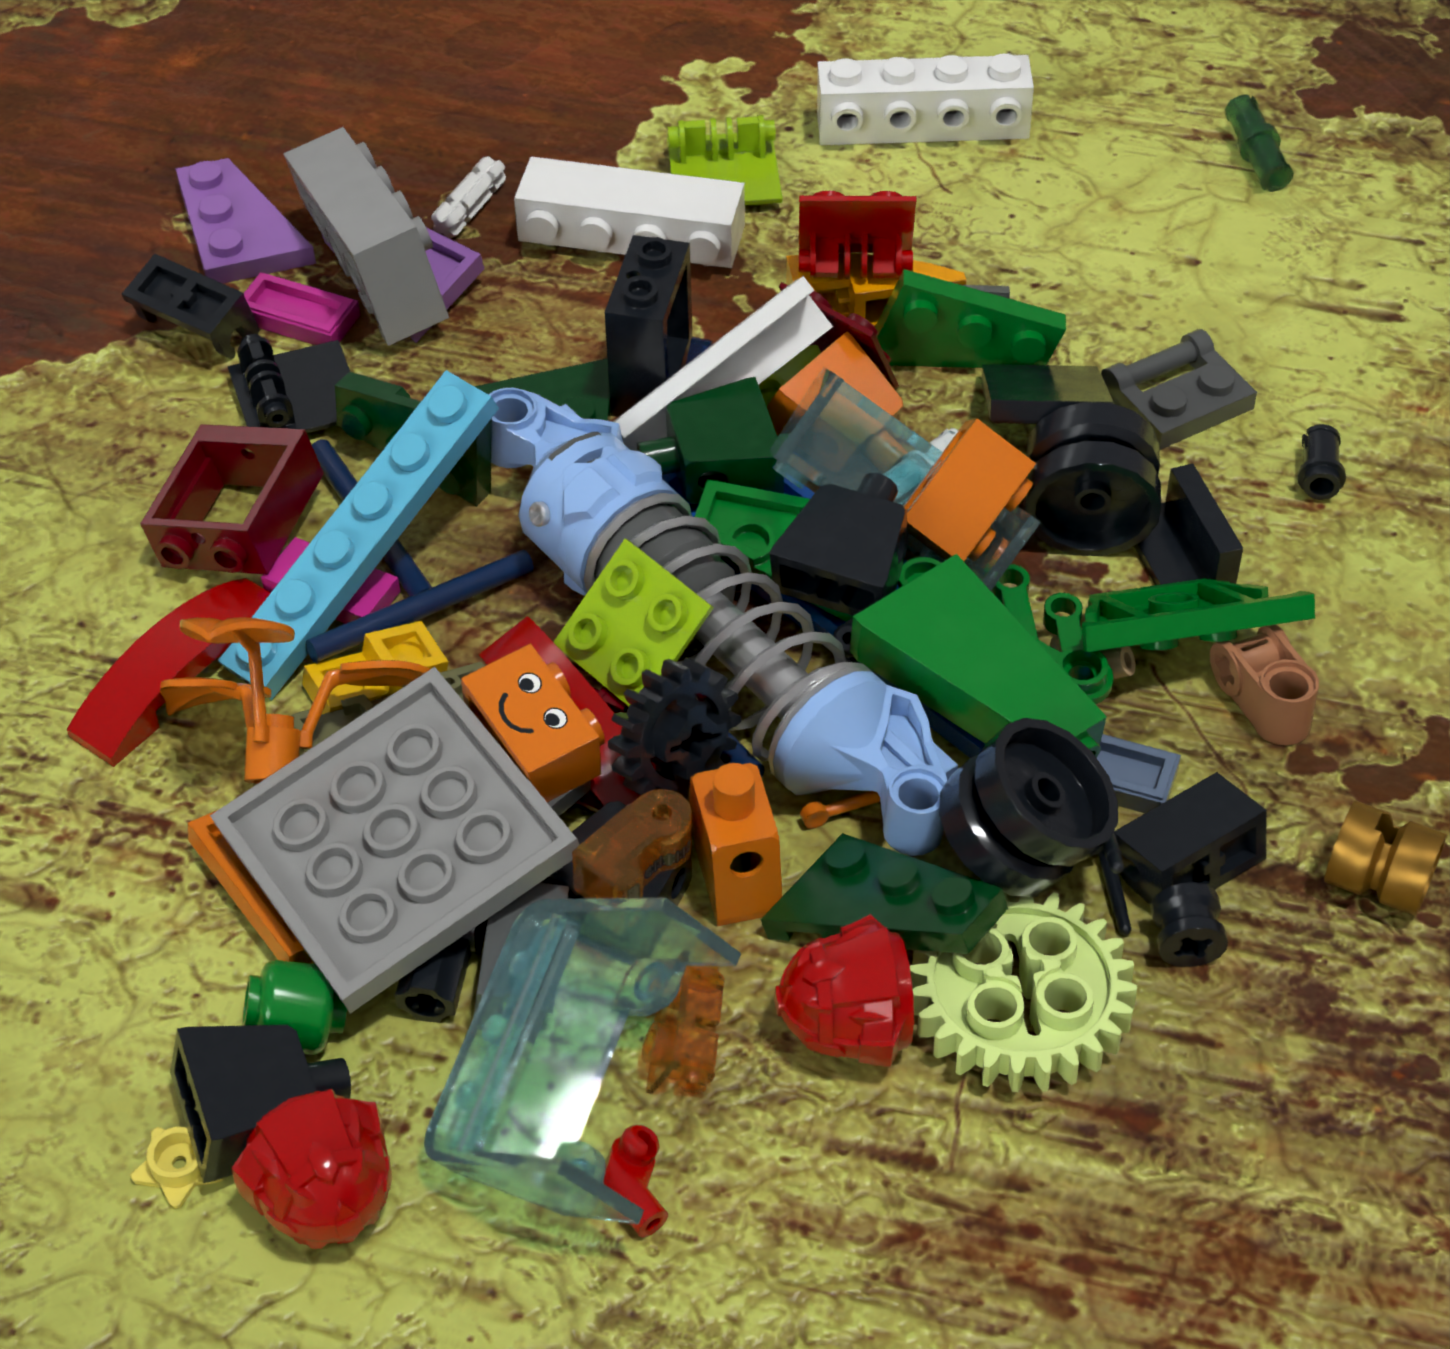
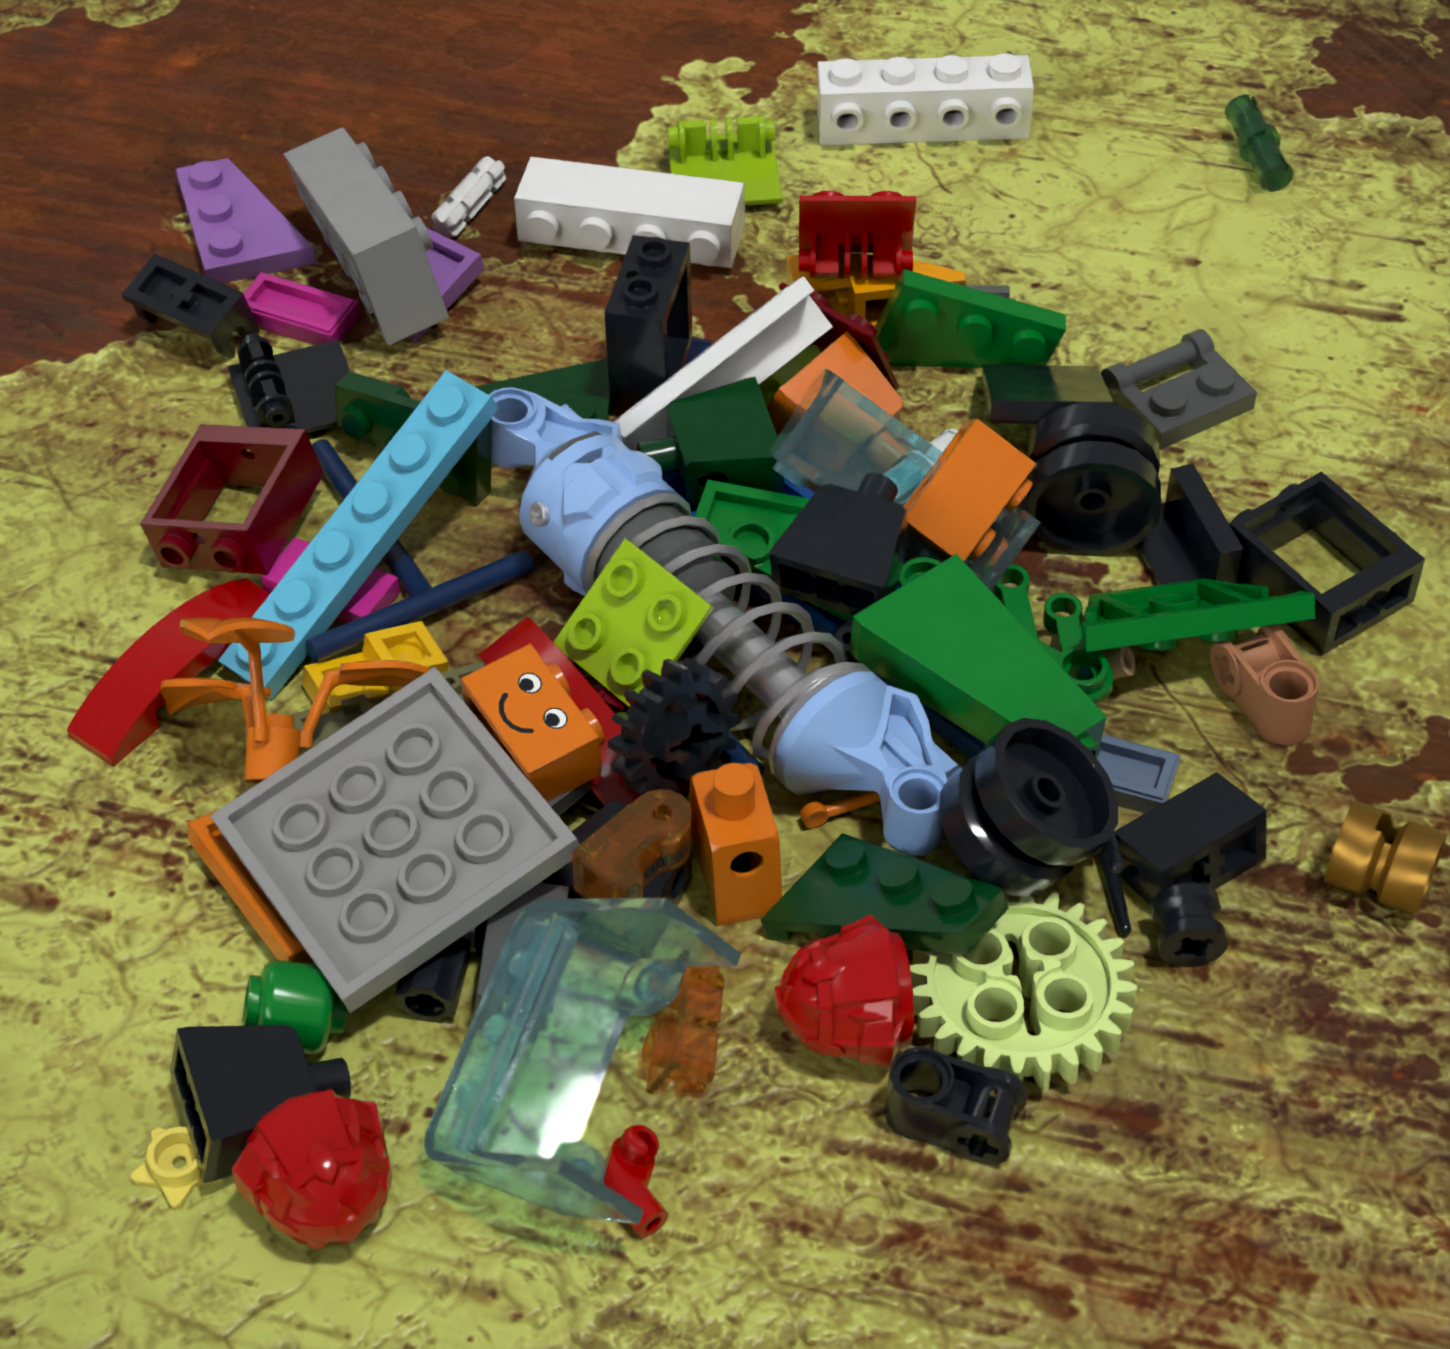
black pin [1298,424,1346,500] -> none
none -> black piece [884,1047,1029,1165]
none -> black window [1229,471,1425,655]

